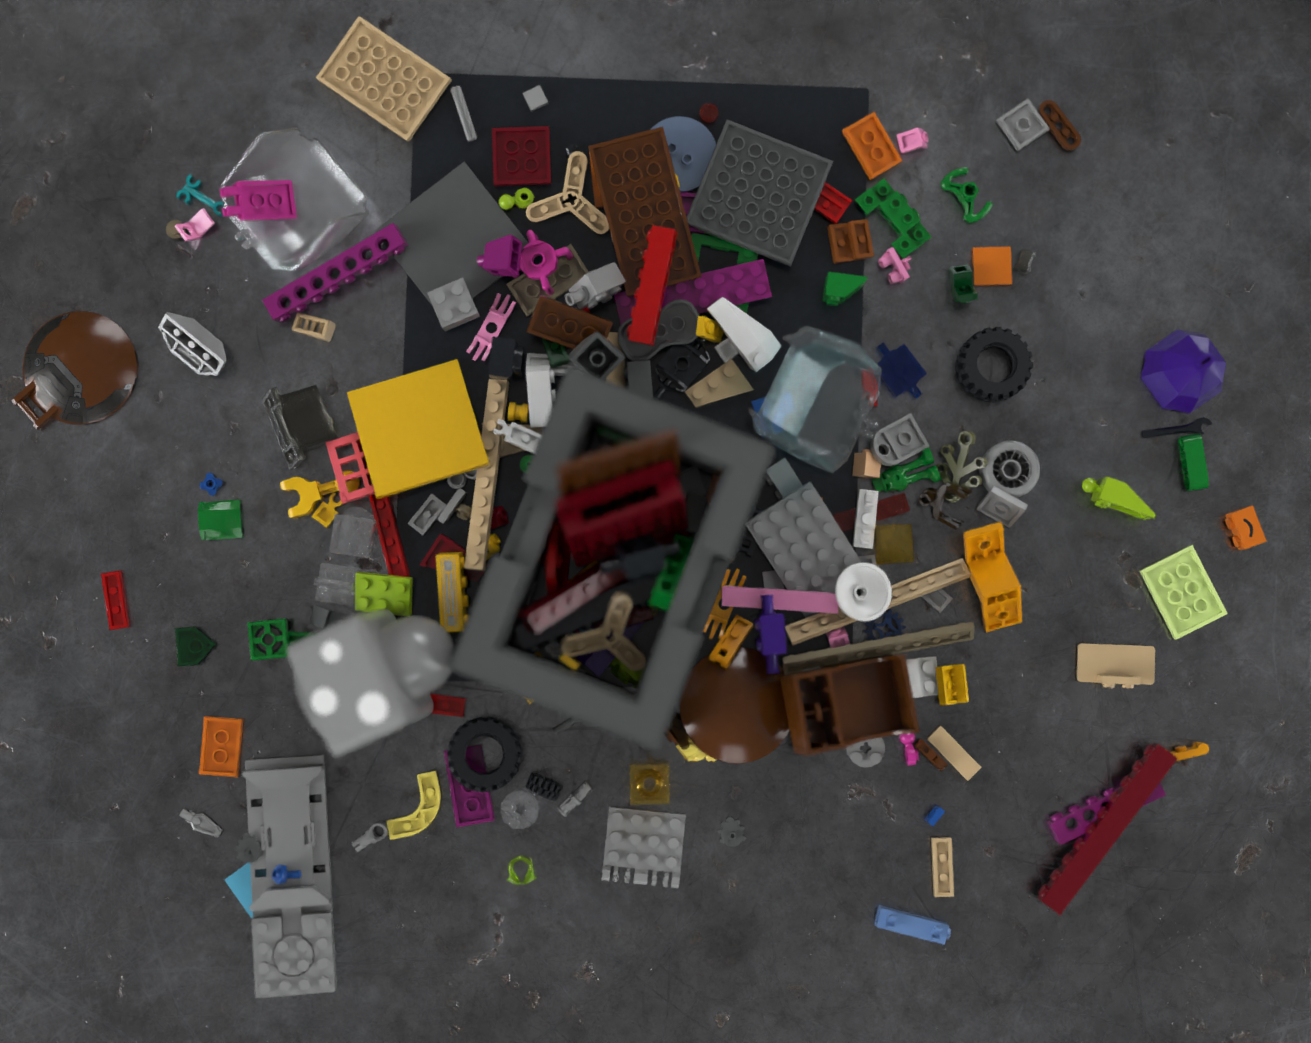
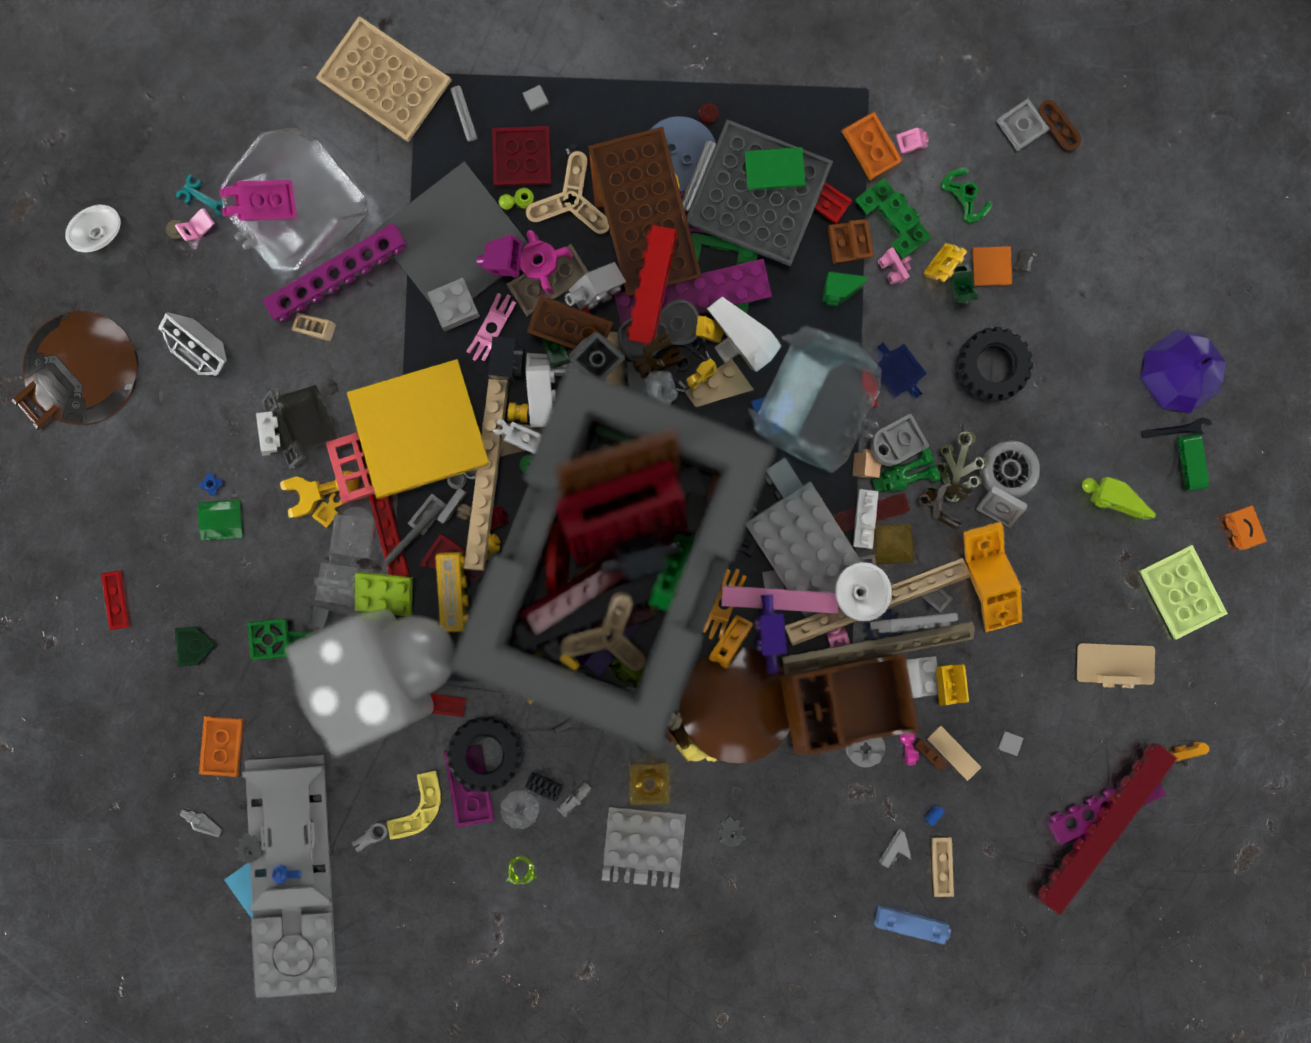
none -> white dish [65,205,121,252]
none -> white plate [256,412,281,456]
none -> dark grey bar [384,504,442,565]
none -> dark brown piece [633,330,684,379]
none -> clear plate [643,371,678,405]
none -> dark tan plate [668,712,682,731]
none -> light grey axle [682,141,716,212]
none -> yellow plate [686,358,718,390]
none -> green tile [745,147,805,190]
none -> light grey plate [870,613,958,633]
none -> light grey slope [879,829,911,868]
none -> yellow plate [923,243,967,283]
none -> light grey tile [998,731,1024,756]

